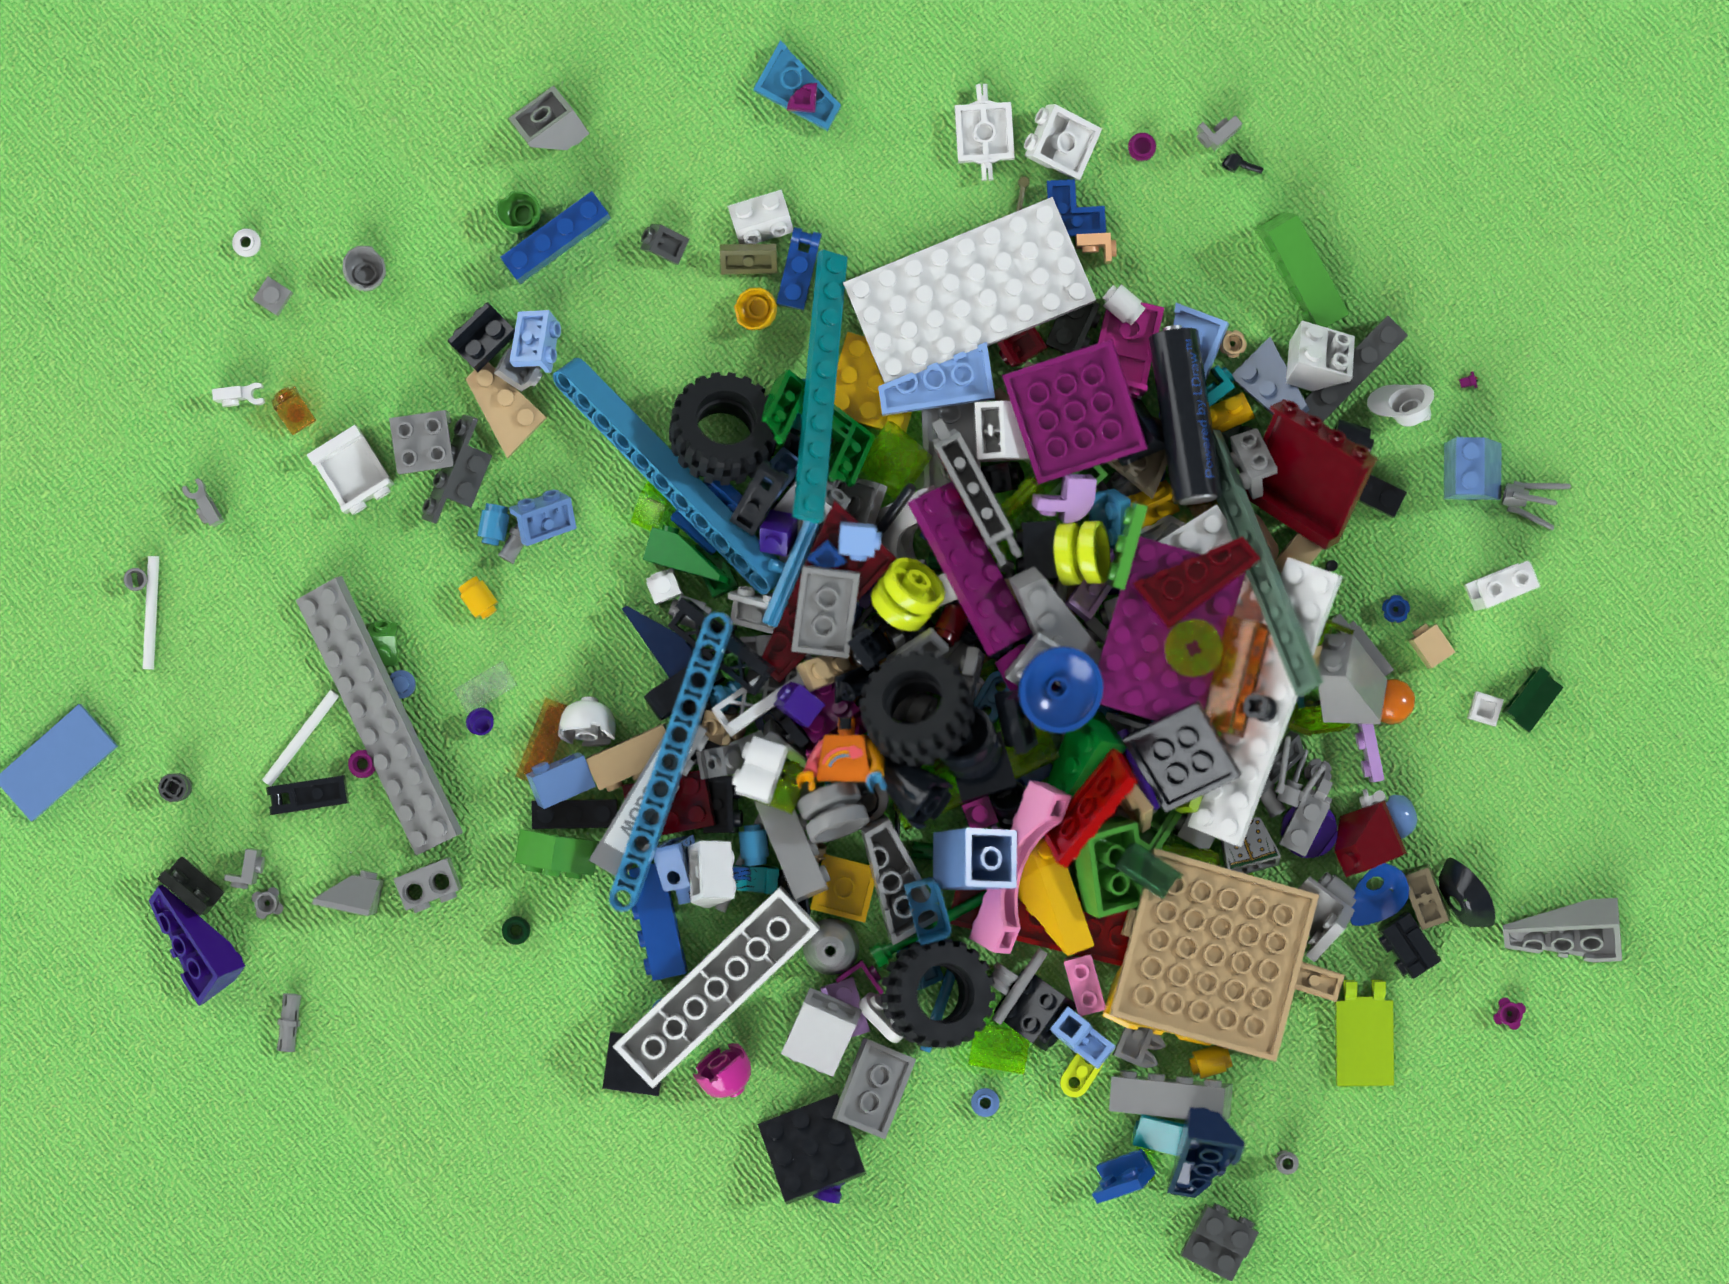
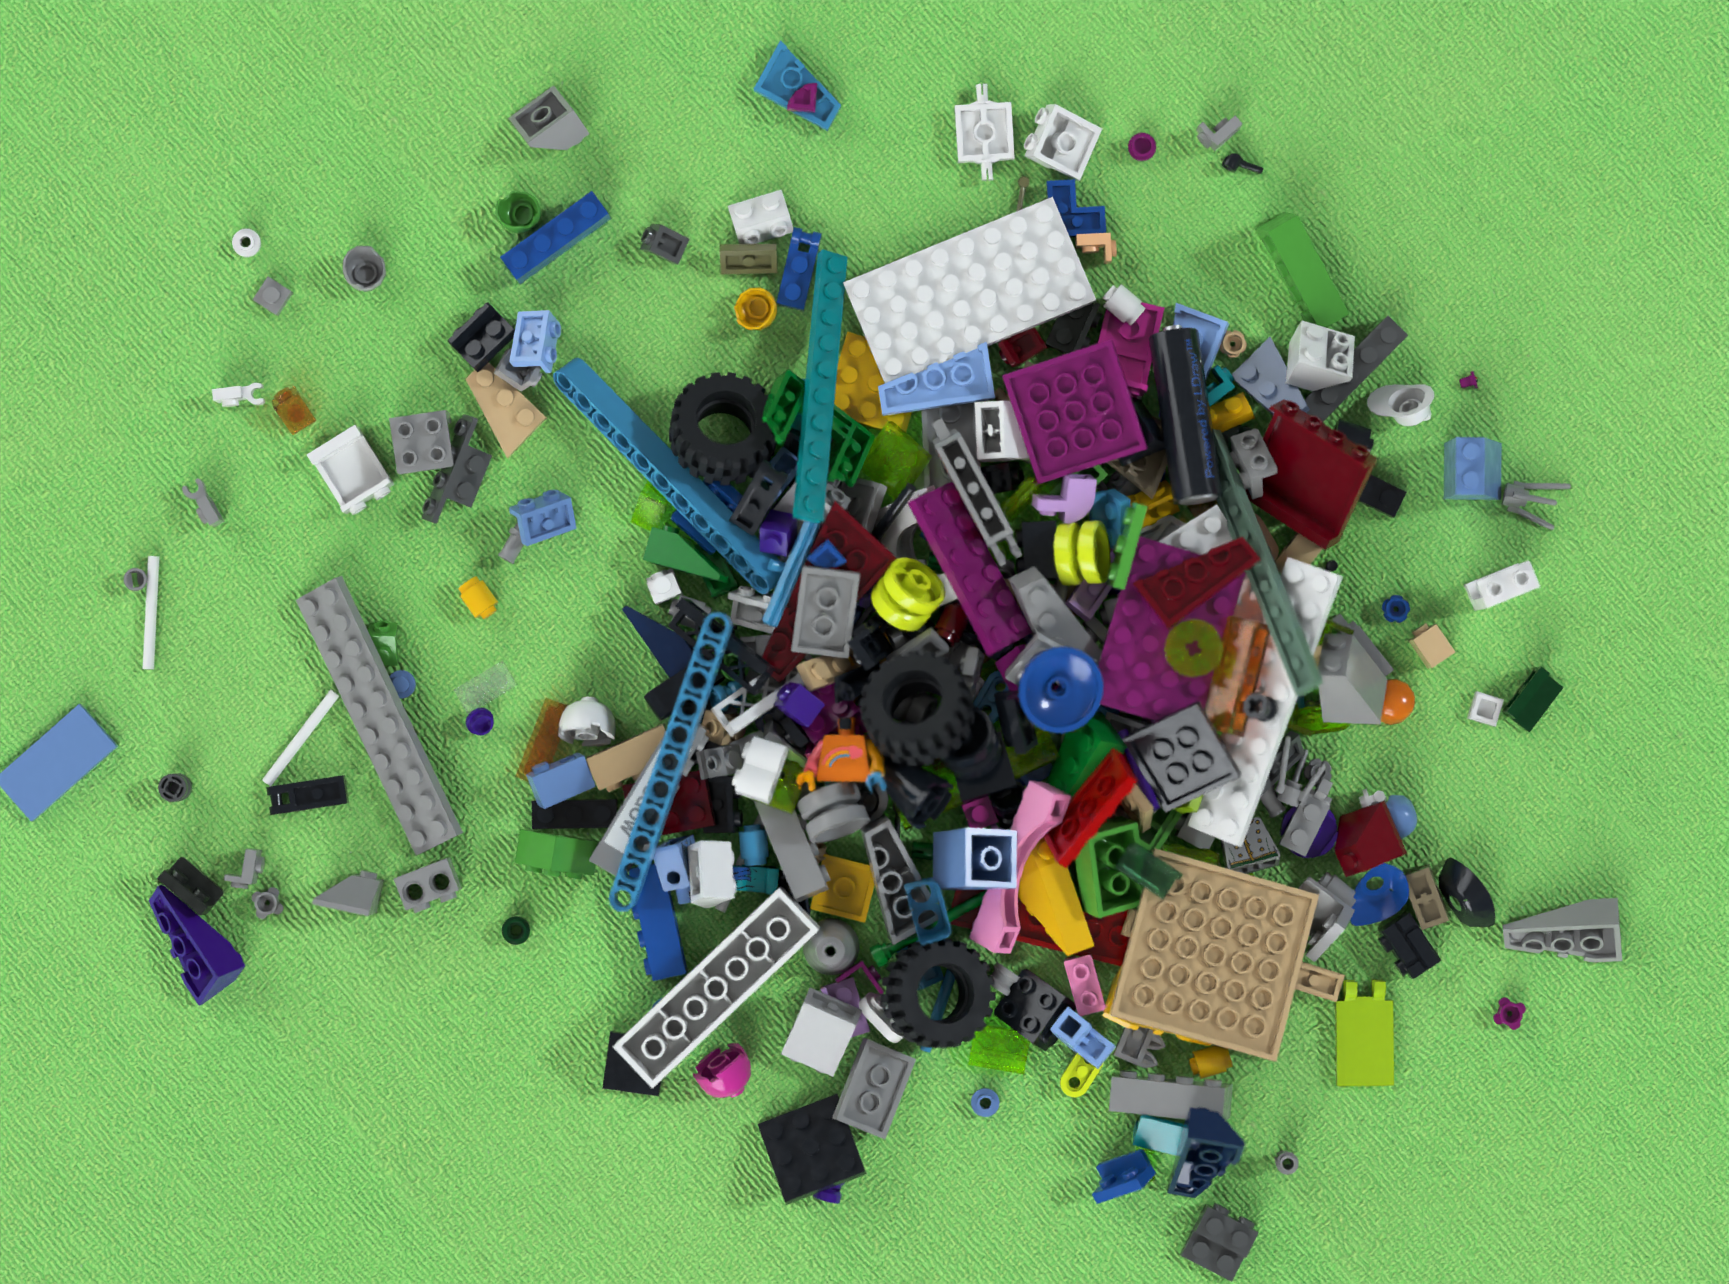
light grey pin [277,993,301,1052] -> none
magenta plate [348,750,375,778] -> none
dark azure brick [477,503,510,546] -> none
light blue brick [838,521,881,561] -> none
light grey bar [991,948,1048,1025] -> none
lavender plate [1355,724,1385,782] -> none

